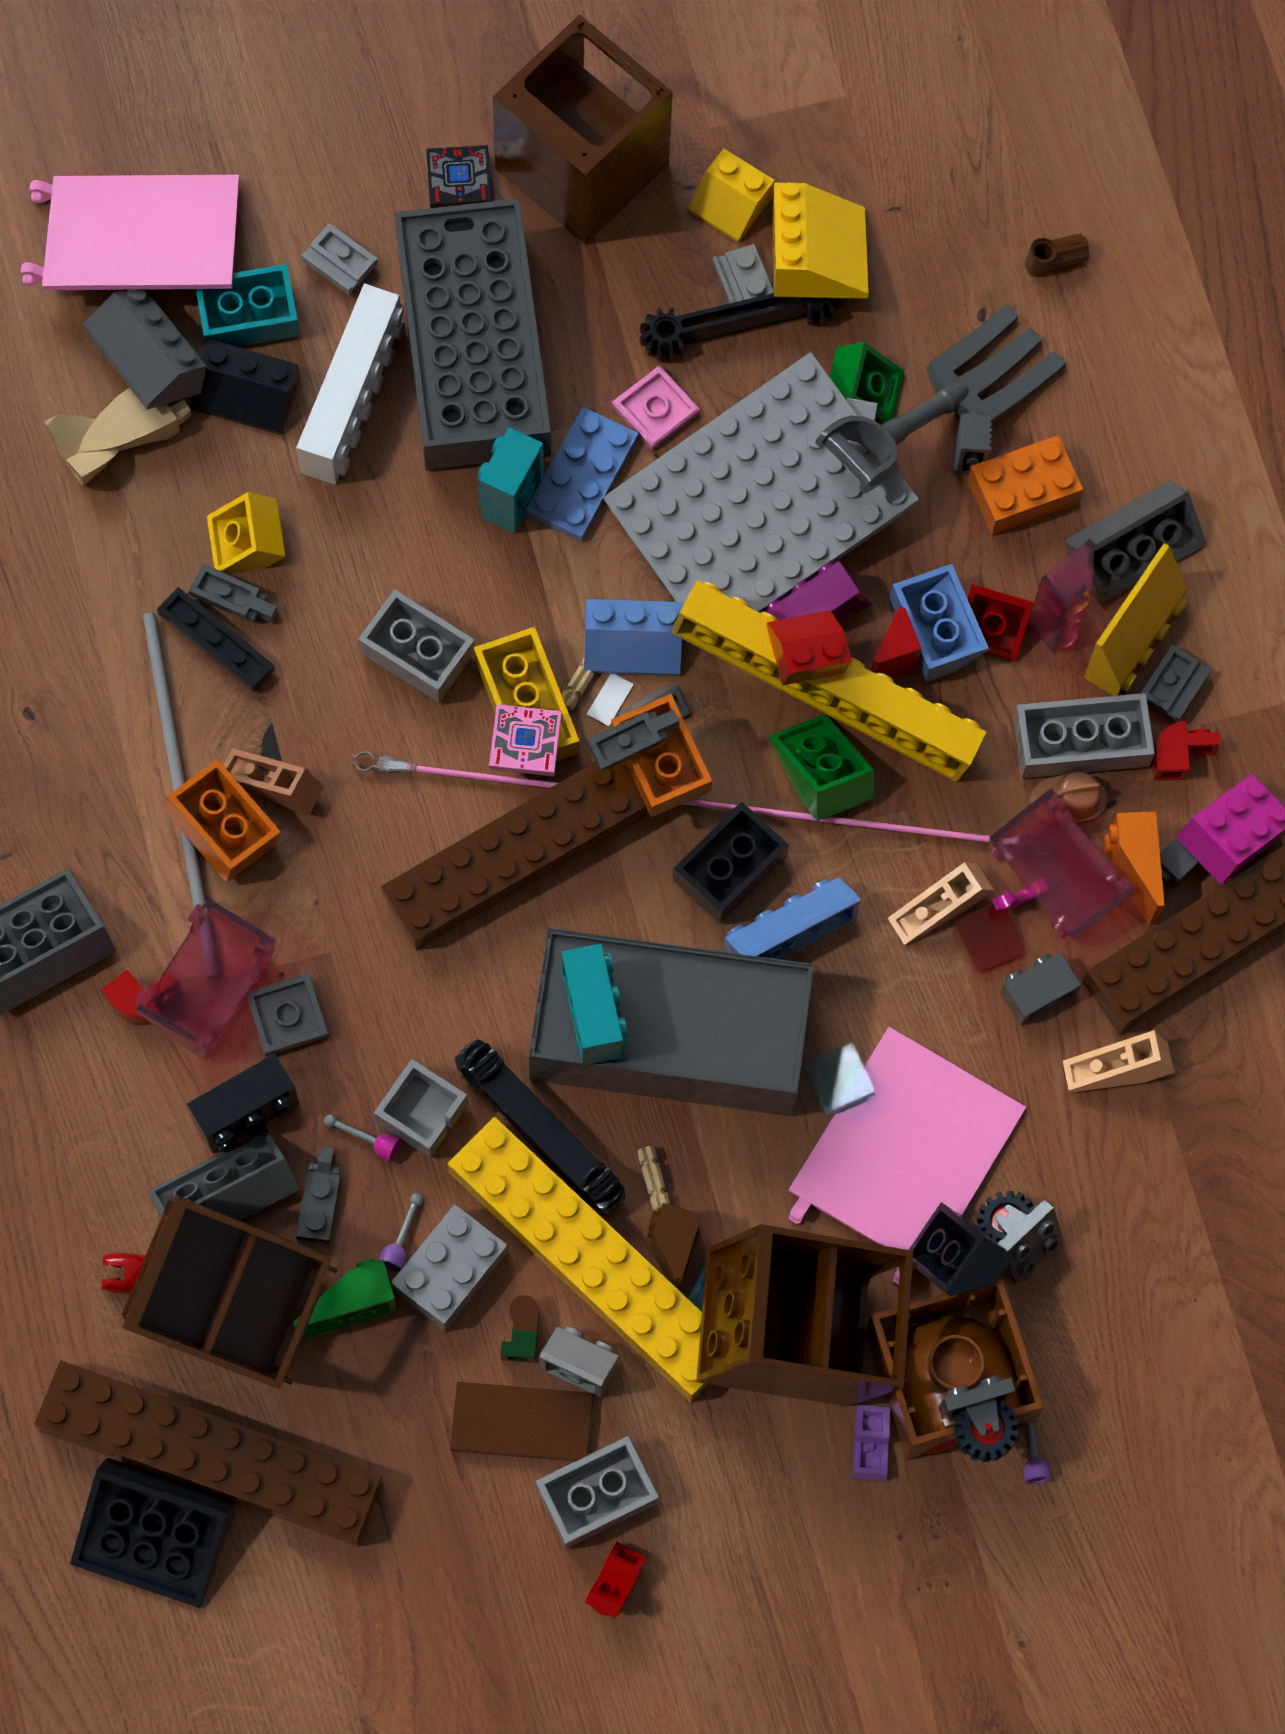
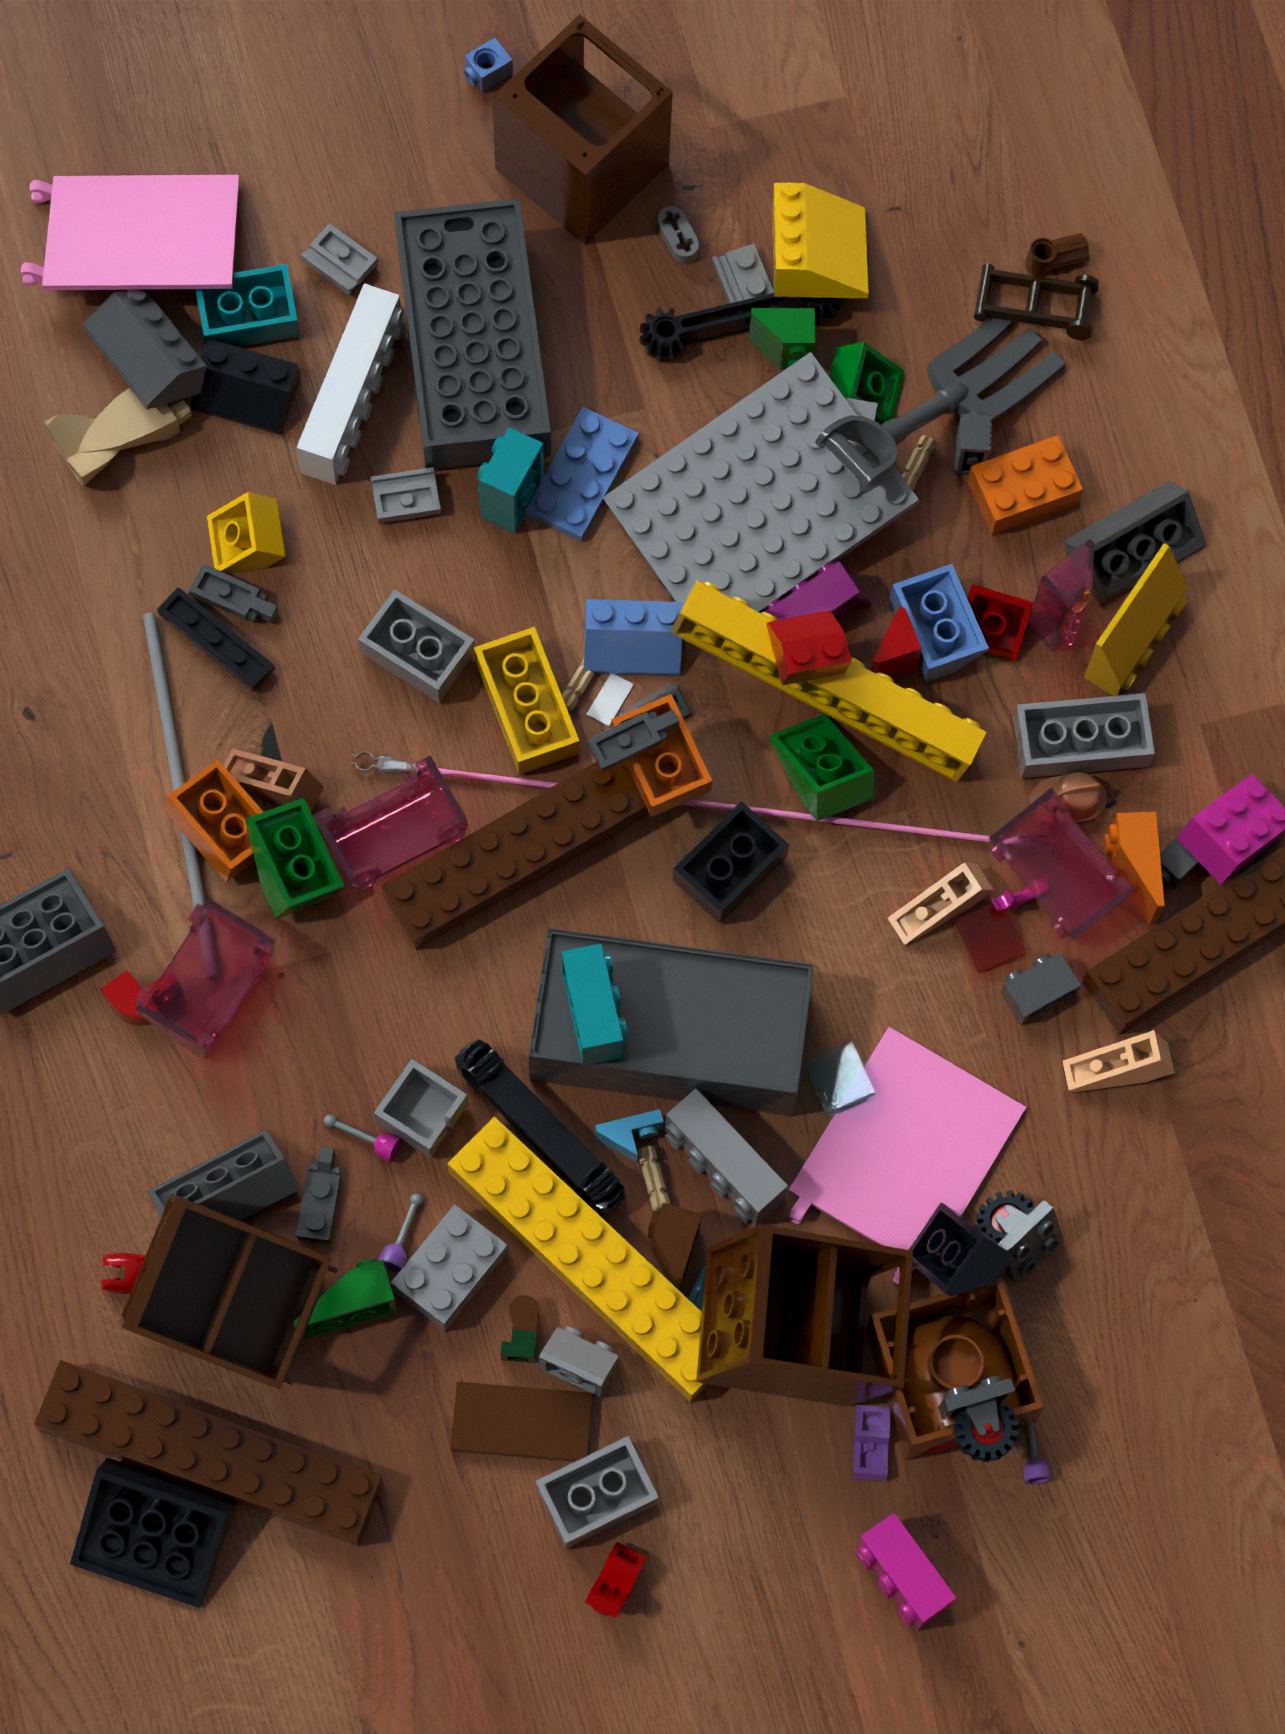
black brick [187,1053,299,1153] -> none
dark grey plate [246,973,329,1057] -> none
black tile [426,145,492,208] -> none
bright pink tile [489,704,562,776] -> none
bright pink tile [611,365,700,451] -> none
yellow slope [687,148,775,243] -> none
medium blue slope [723,877,861,960] -> none
dark grey plate [1141,644,1212,722] -> none
red brick [1152,721,1220,781] -> none
none -> green slope [245,798,344,919]
none -> clear pink windscreen [314,756,468,889]
none -> light grey plate [371,467,441,524]
none -> medium blue brick [463,37,513,93]
none -> medium azure slope [595,1109,664,1162]
none -> light grey beam [657,206,699,264]
none -> light grey brick [665,1088,788,1227]
none -> green slope [749,308,815,370]
none -> dark pink brick [855,1513,956,1631]
none -> tan axle [901,435,936,491]
none -> dark brown piece [974,264,1099,340]

